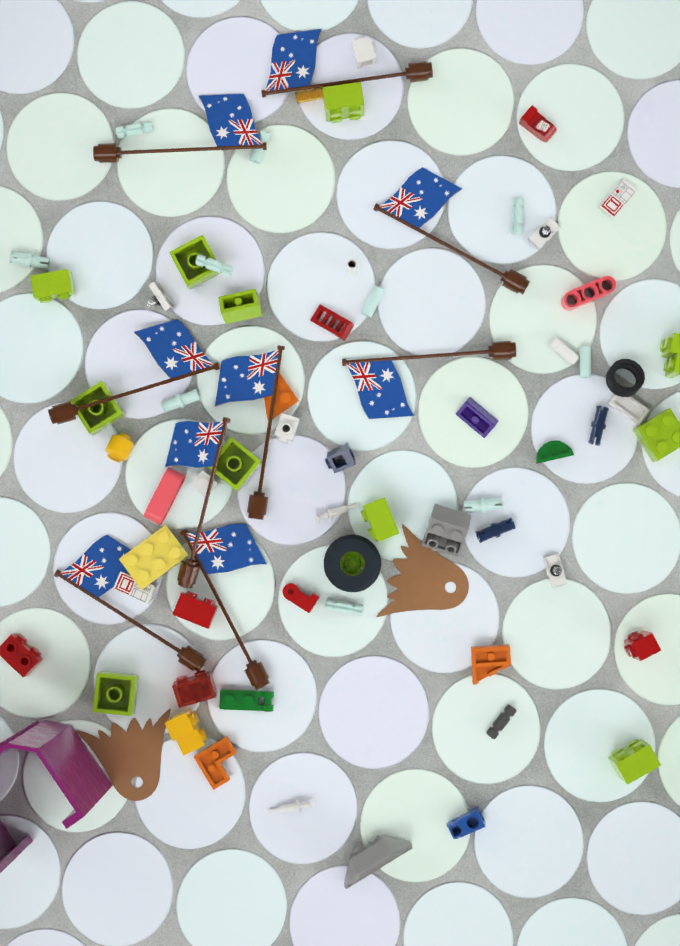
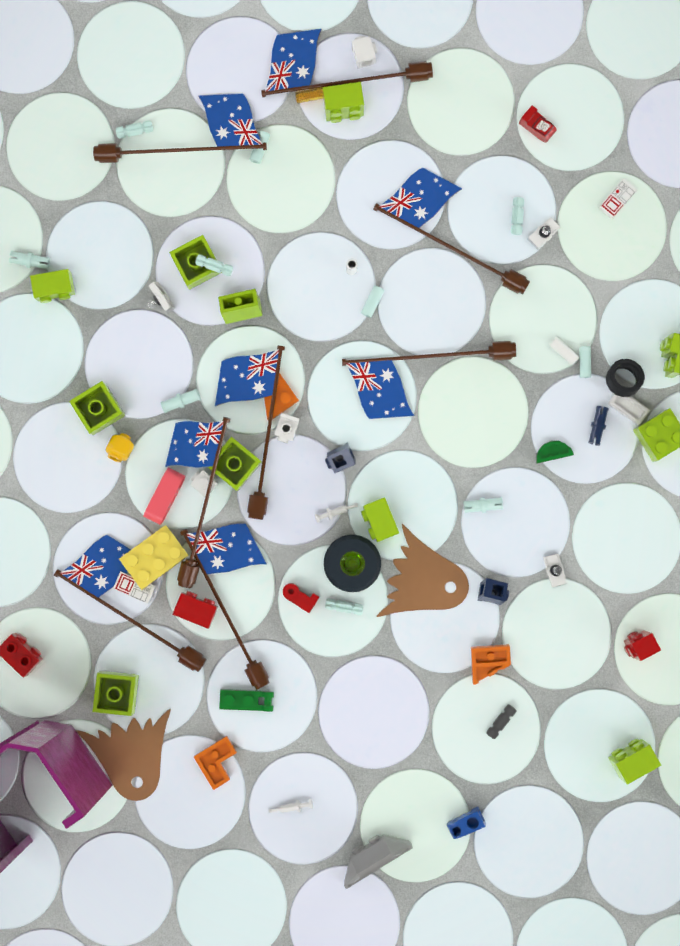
flag [48,319,220,425] -> none
yellow brick [165,708,207,756] -> none
clear red brick [172,670,218,708] -> none
red slope [310,304,354,341] -> none
light grey slope [421,504,472,557] -> none
dark purple slope [455,397,499,438] -> none
dark blue pin [475,517,516,543] -> none
coral beam [561,276,616,311] -> none
none -> dark blue brick [477,578,509,605]

